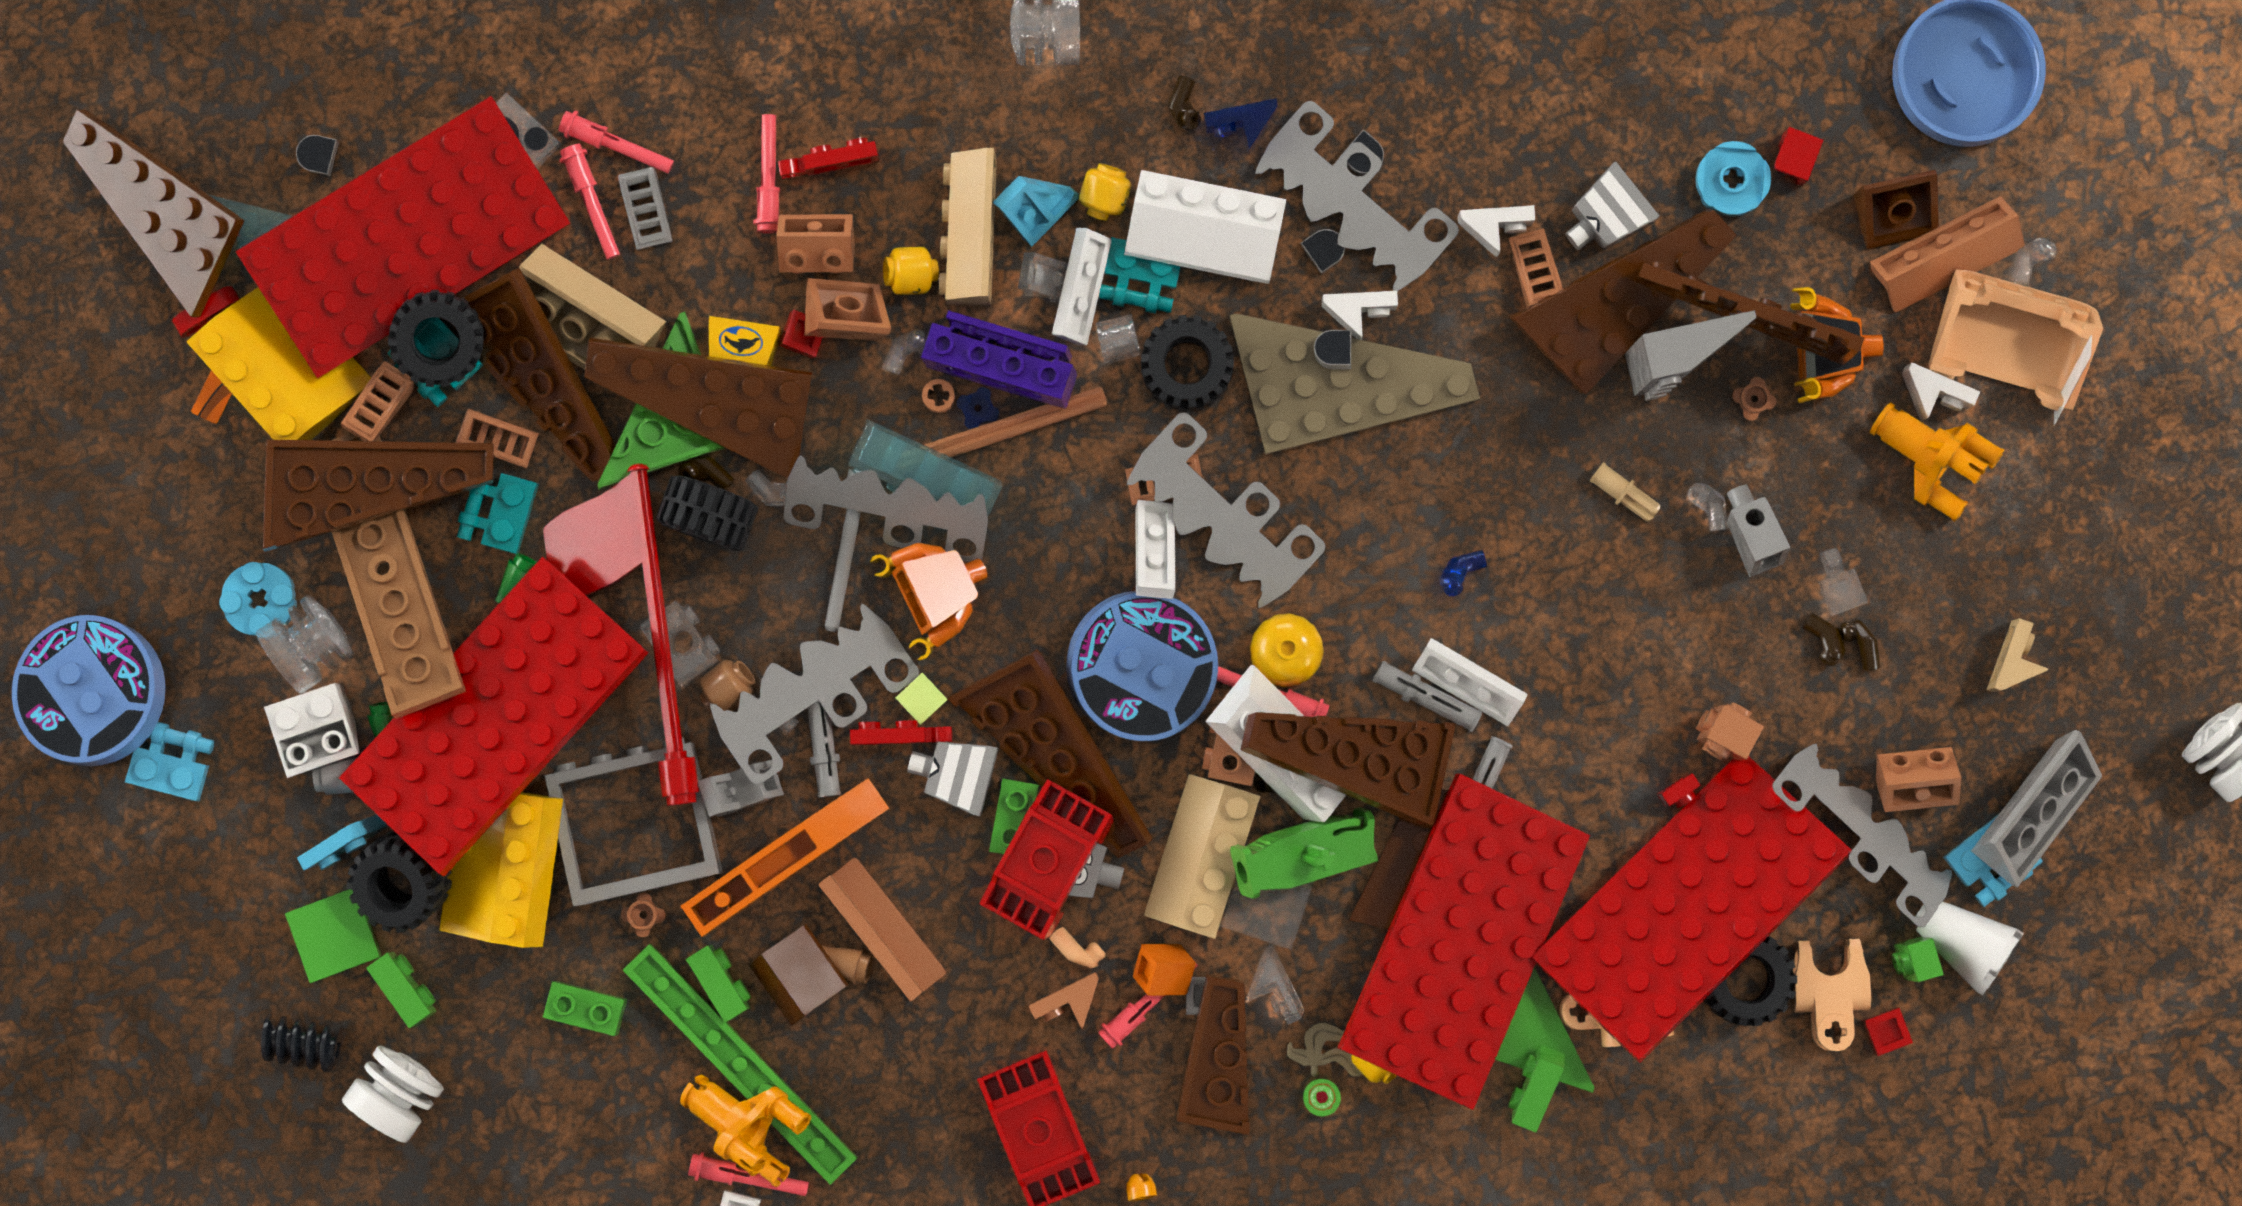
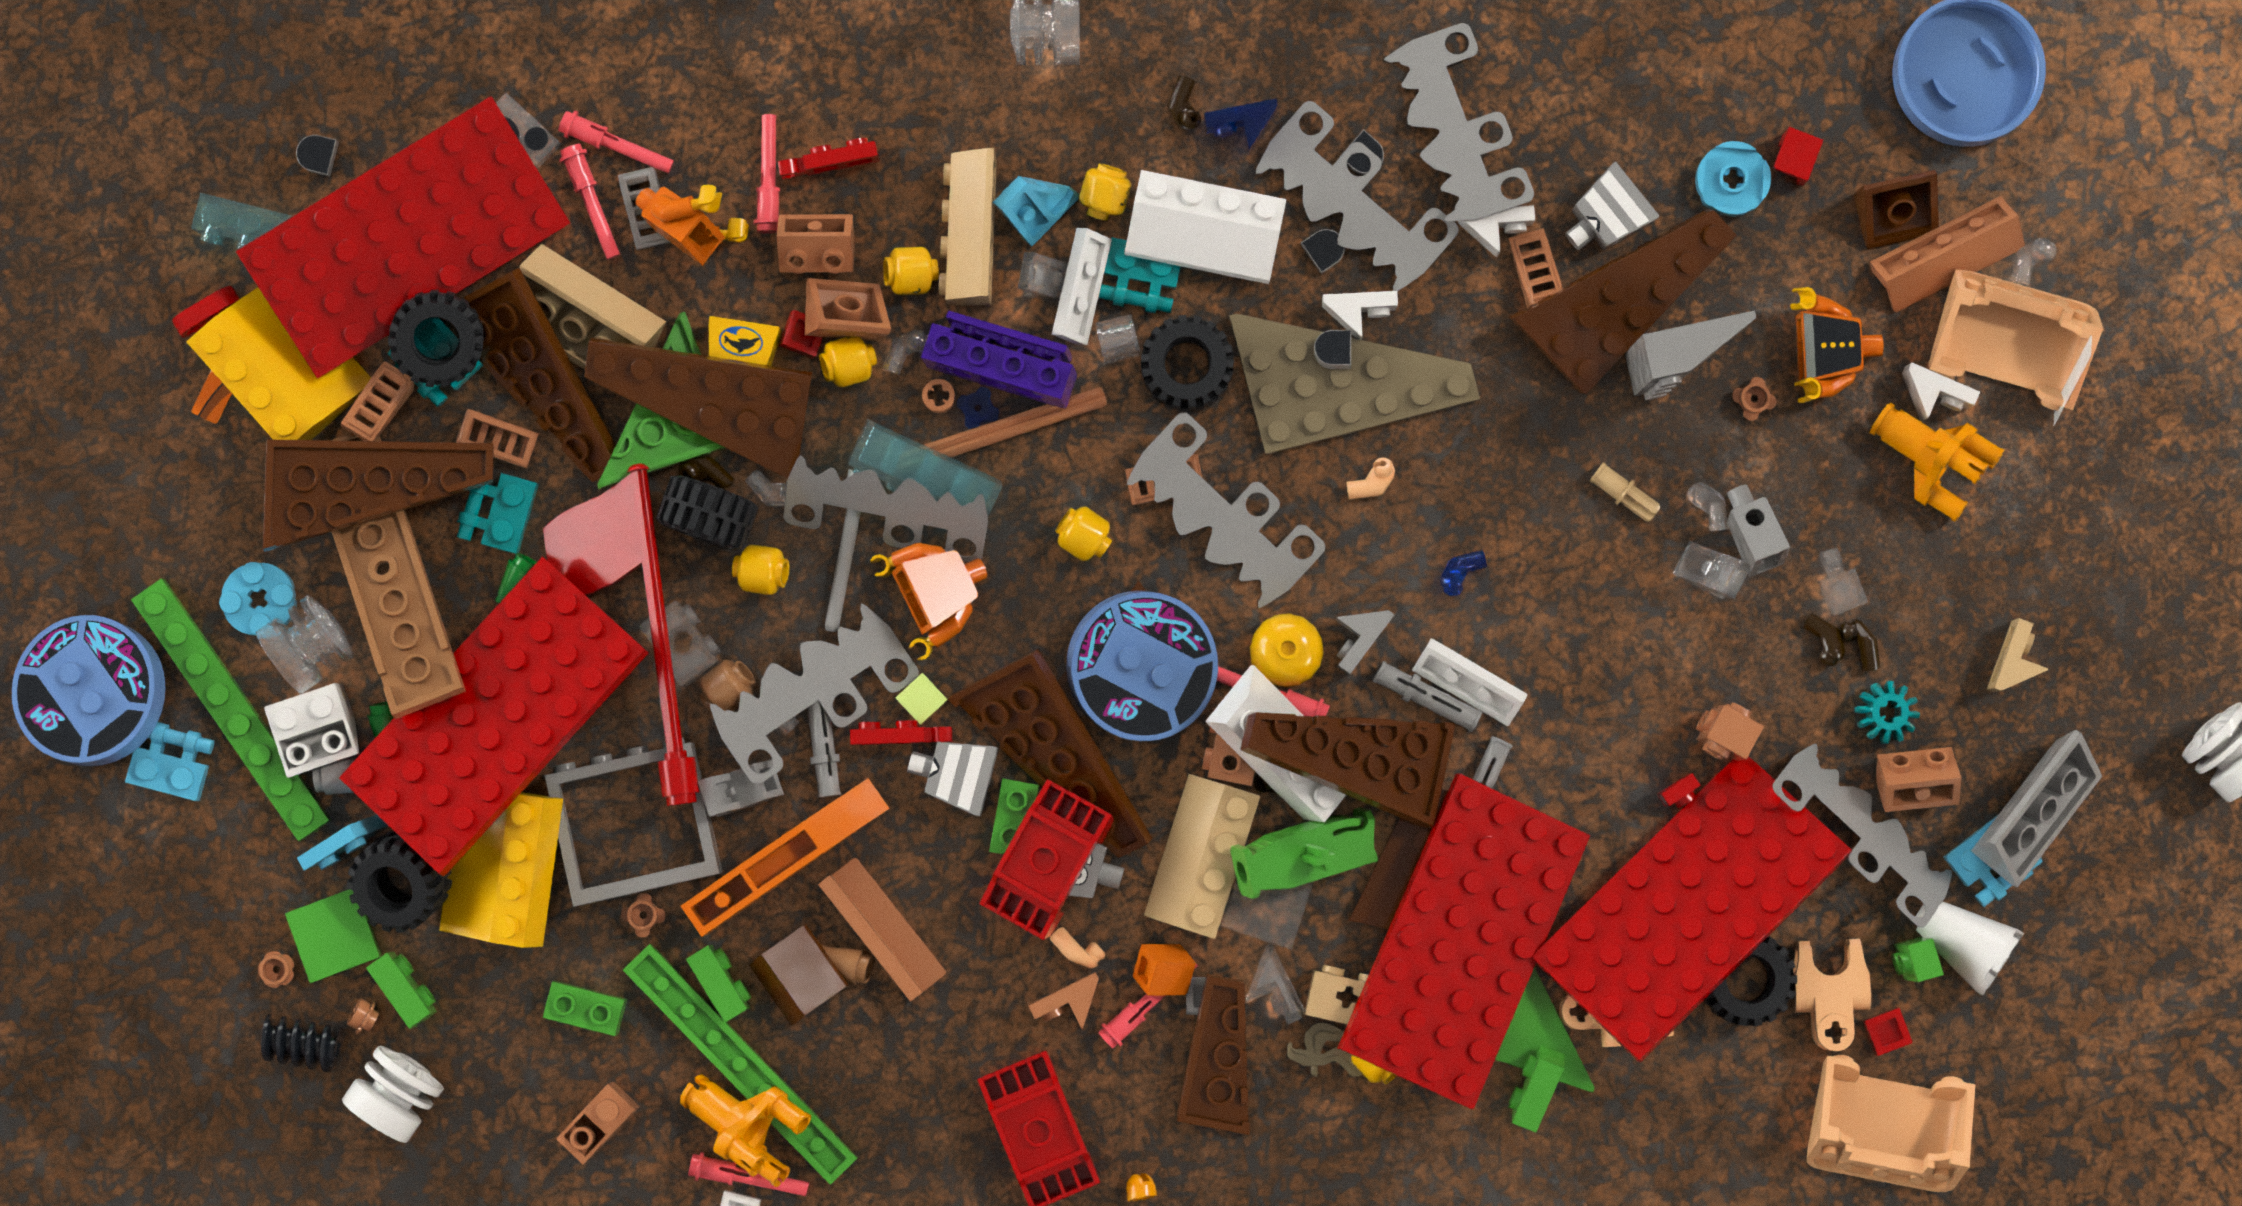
wing [63,109,245,317] -> none
white plate [1135,500,1175,599] -> none
bright green tile [1303,1078,1341,1117] -> none
reddish brown wing [1635,261,1865,366] -> none
none -> bright green plate [131,578,332,842]
none -> nougat plate [258,951,294,988]
none -> nougat plate [346,998,379,1034]
none -> nougat slope [556,1081,640,1165]
none -> orange torso [635,185,749,266]
none -> yellow head [732,545,789,595]
none -> yellow head [819,337,877,387]
none -> yellow head [1055,506,1112,561]
none -> tan brick [1304,965,1368,1024]
none -> light grey slope [1335,610,1394,676]
none -> light nougat arm [1346,457,1395,500]
none -> light grey piece [1384,23,1534,222]
none -> clear slope [1673,541,1751,600]
none -> light nougat windscreen [1807,1055,1975,1192]
none -> teal gear [1855,681,1920,744]

